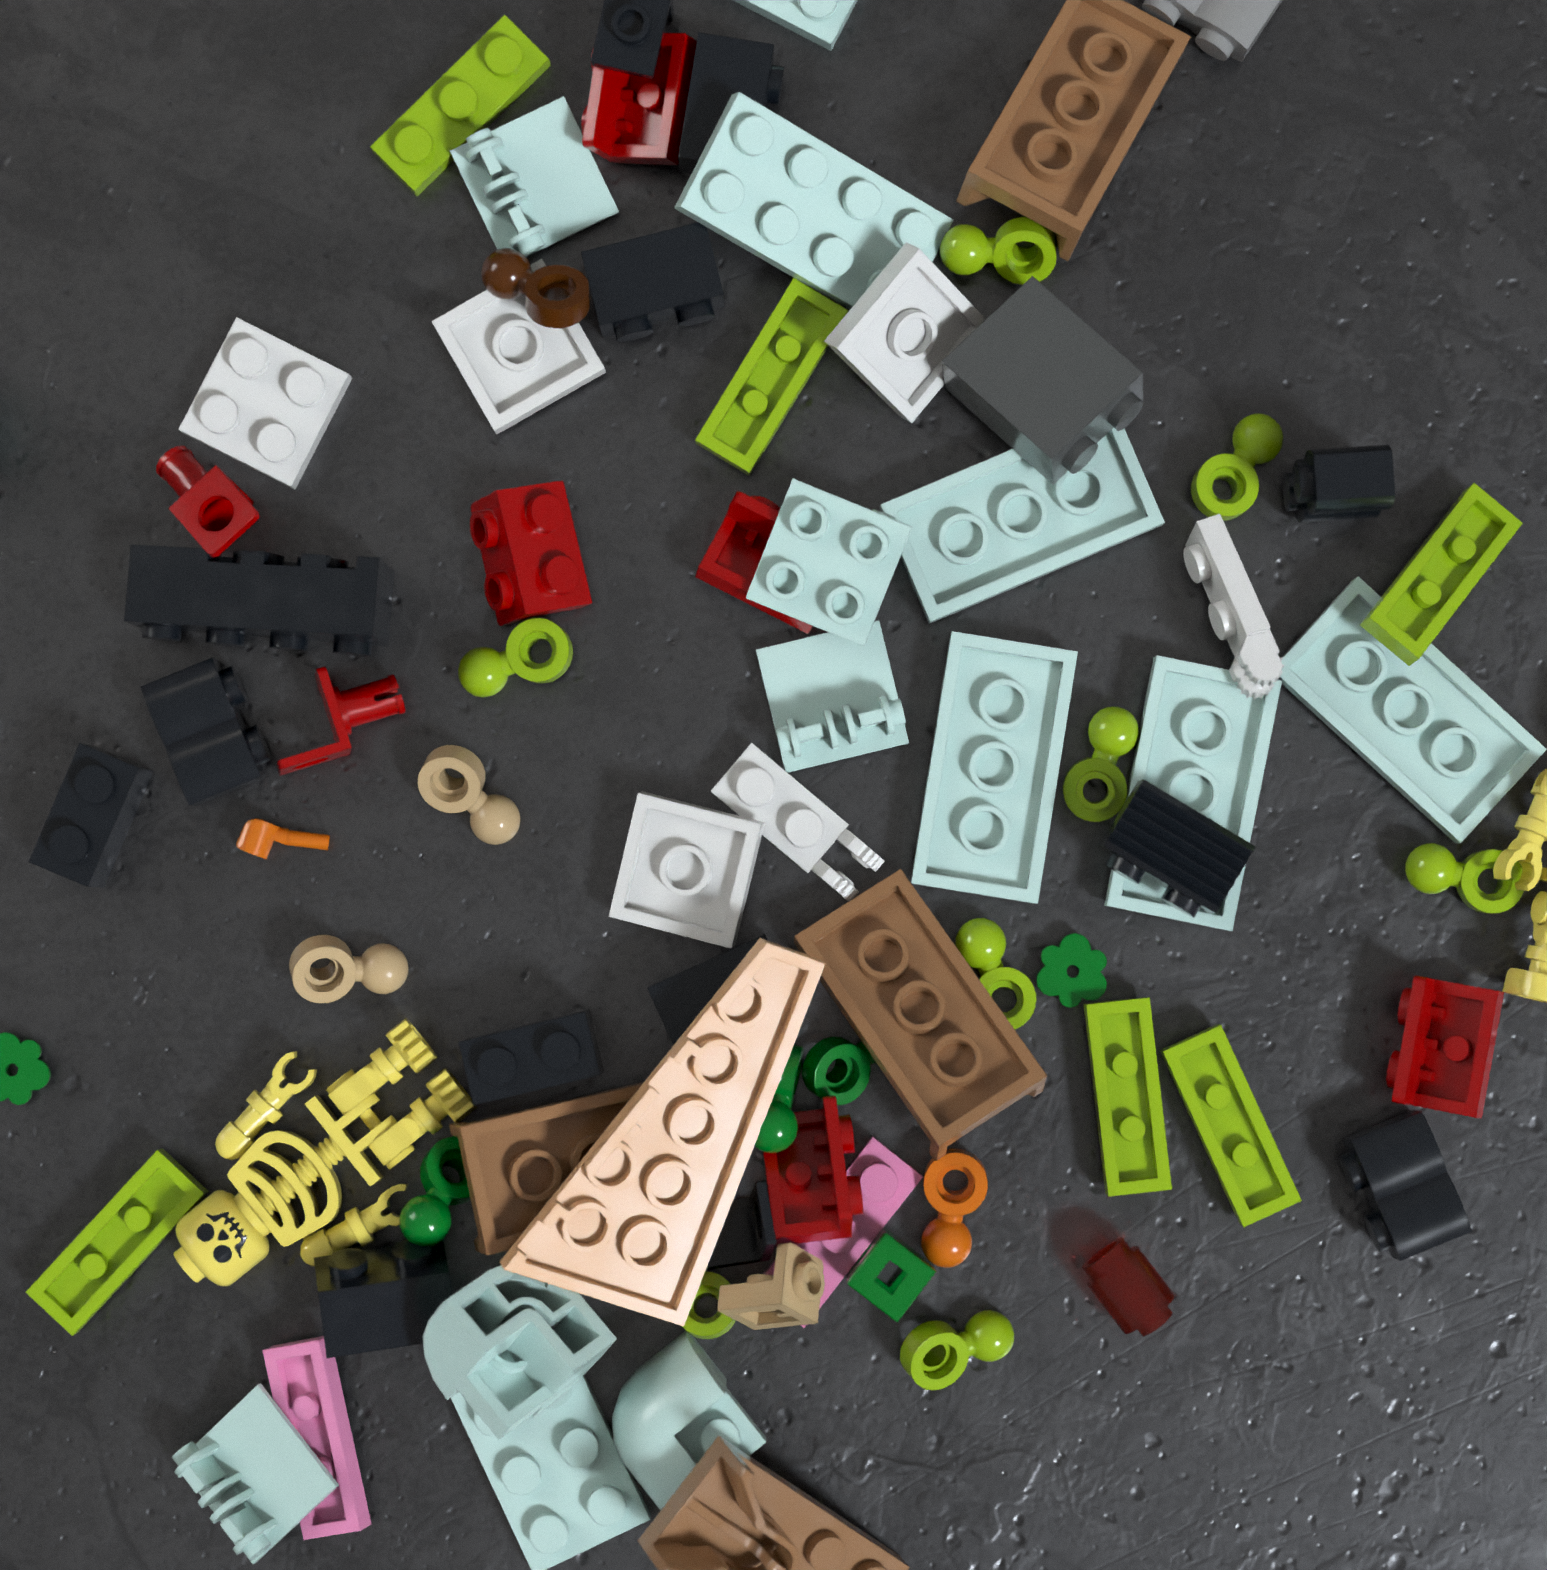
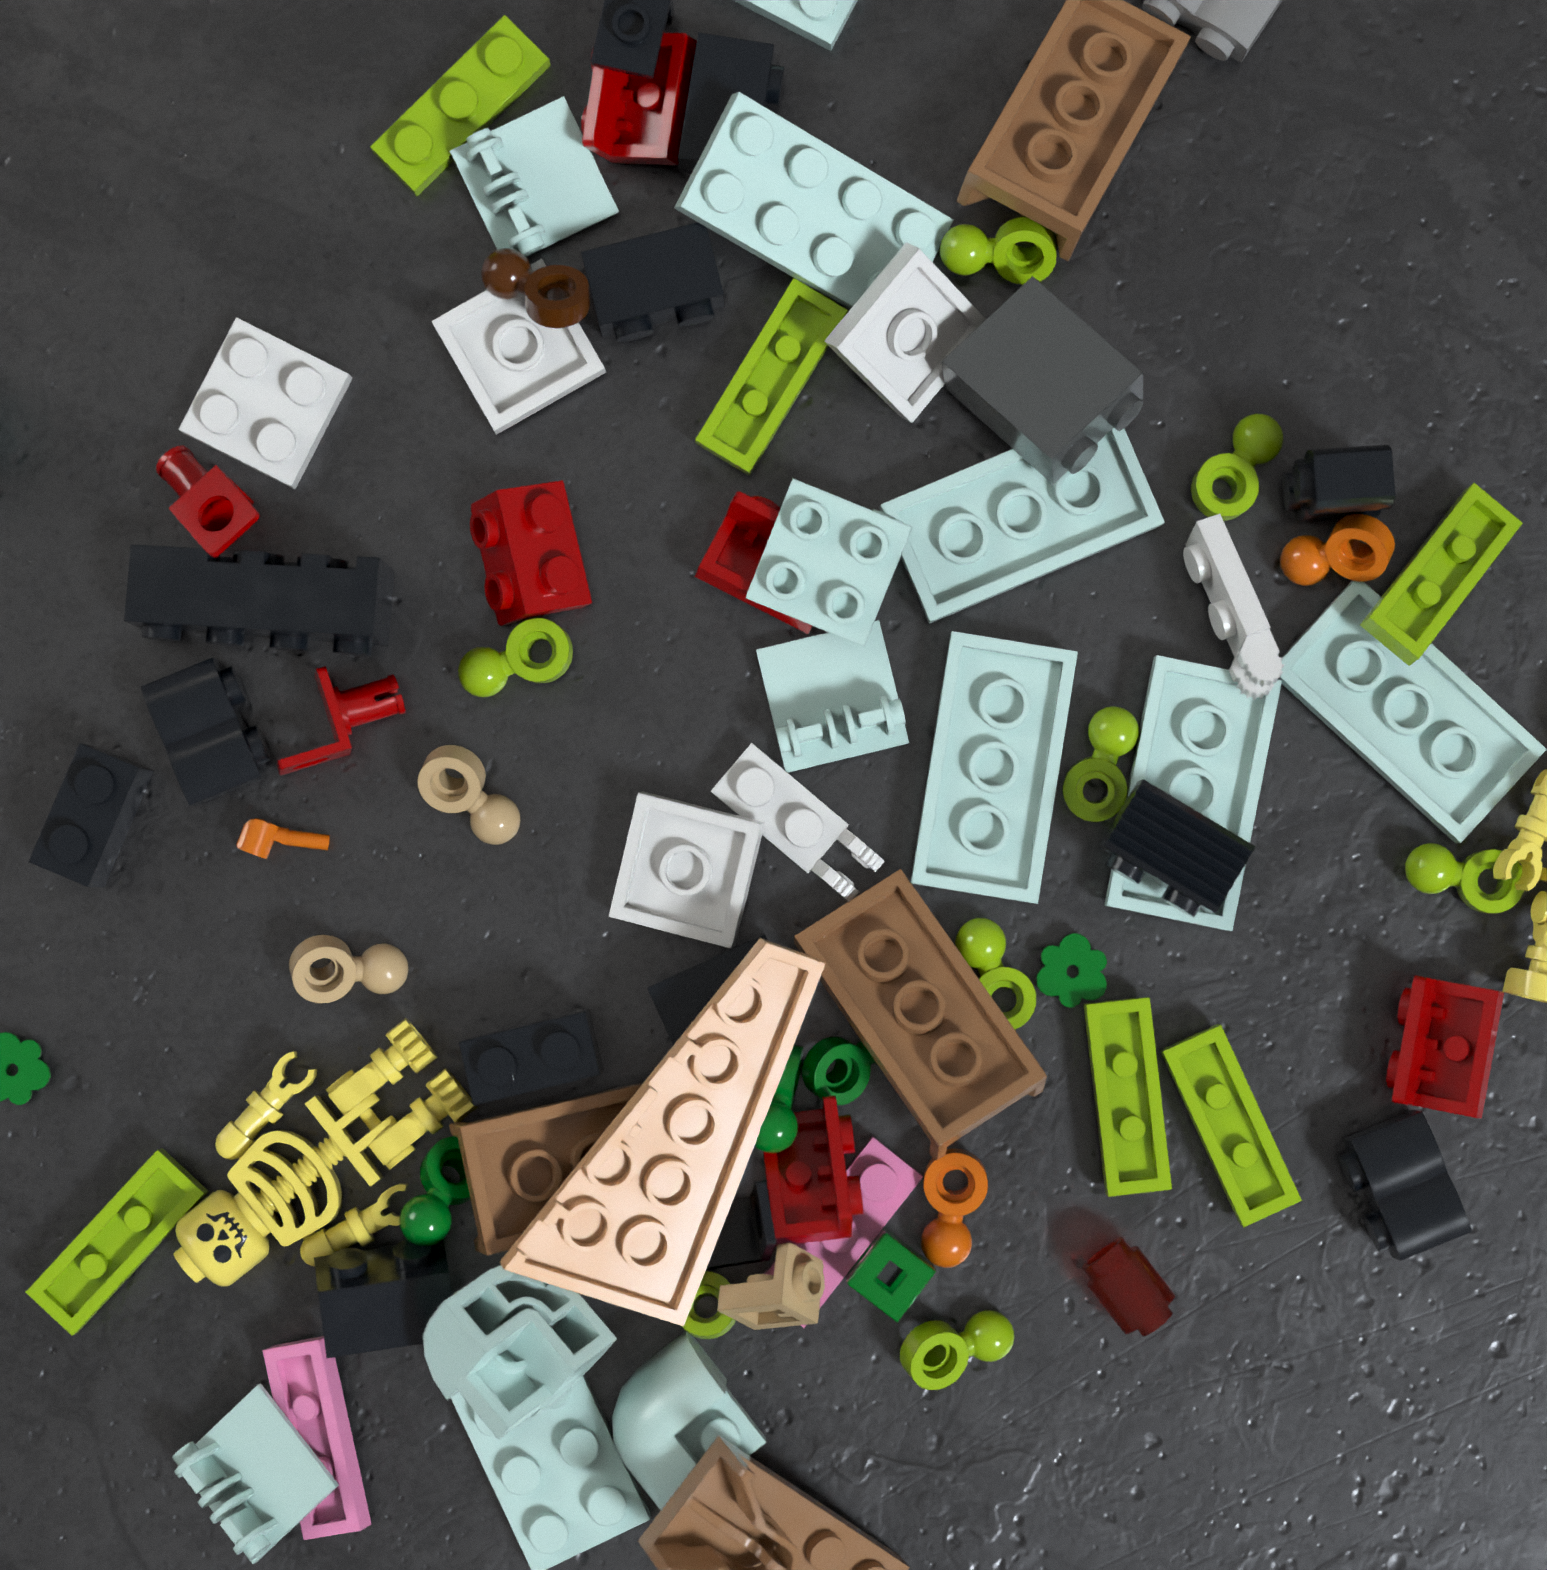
none -> orange plate [1280,514,1395,586]

